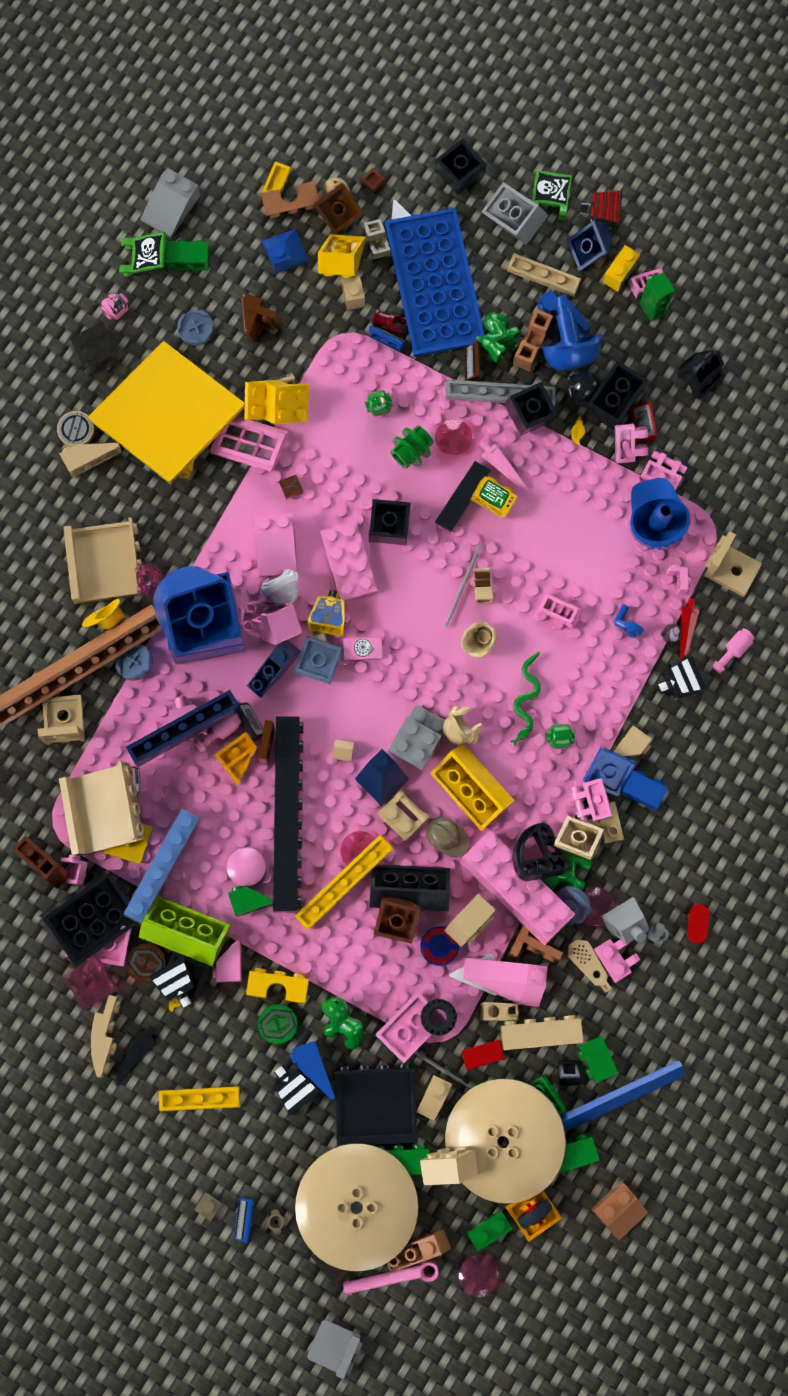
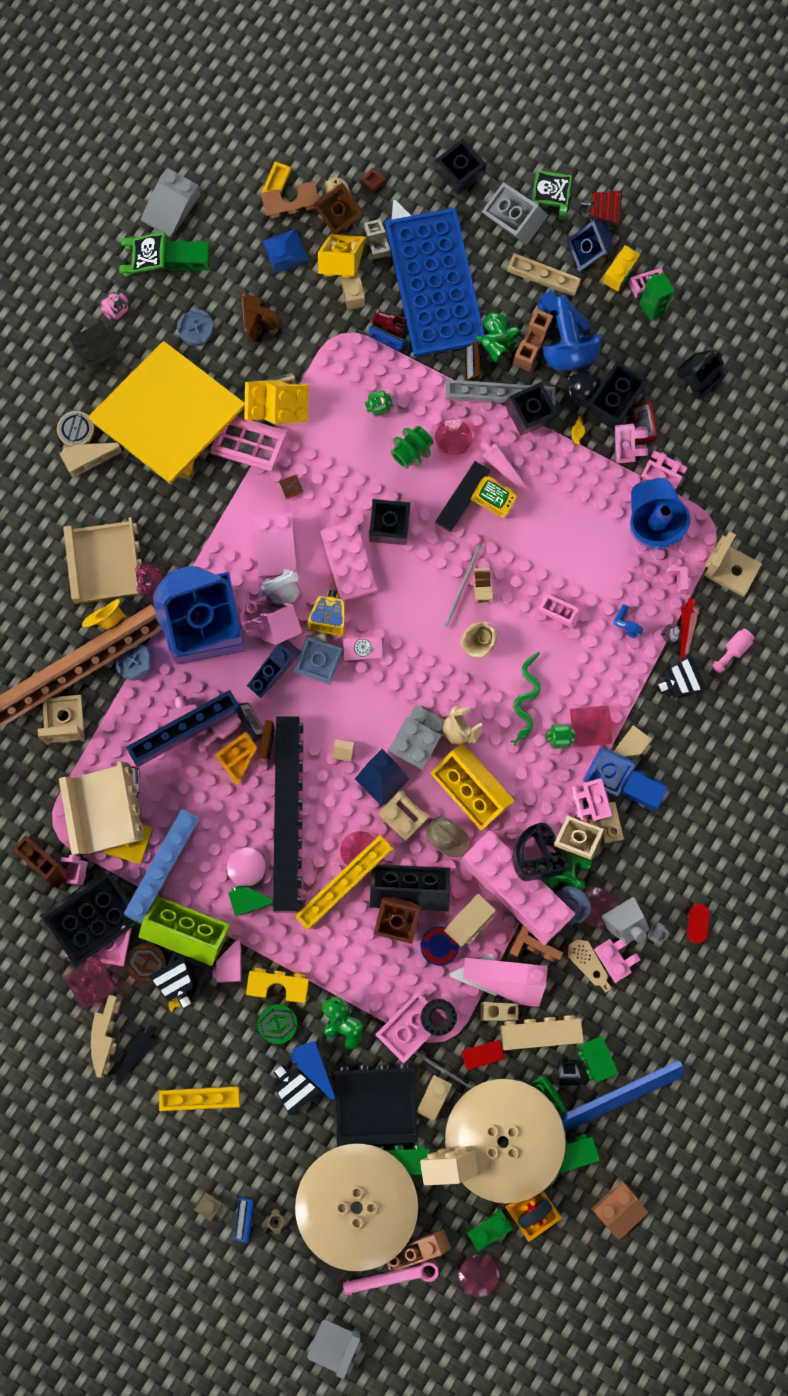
none -> clear pink tile [570,705,613,747]

